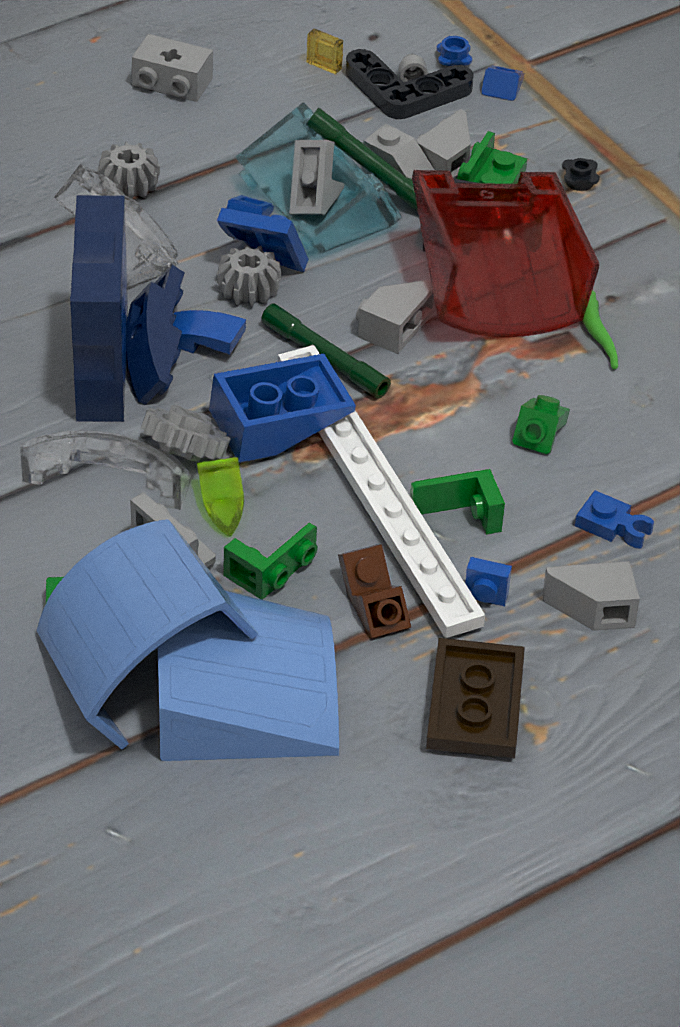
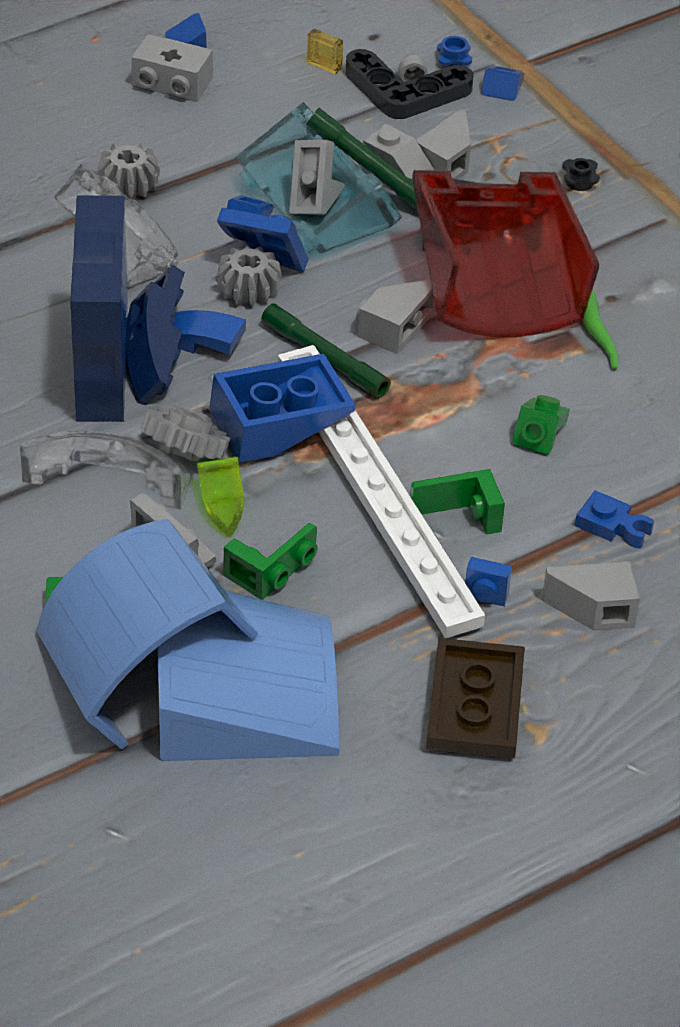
reddish brown slope [338,544,411,638] -> none
green bracket [457,131,528,210] -> none
none -> blue slope [165,13,207,48]

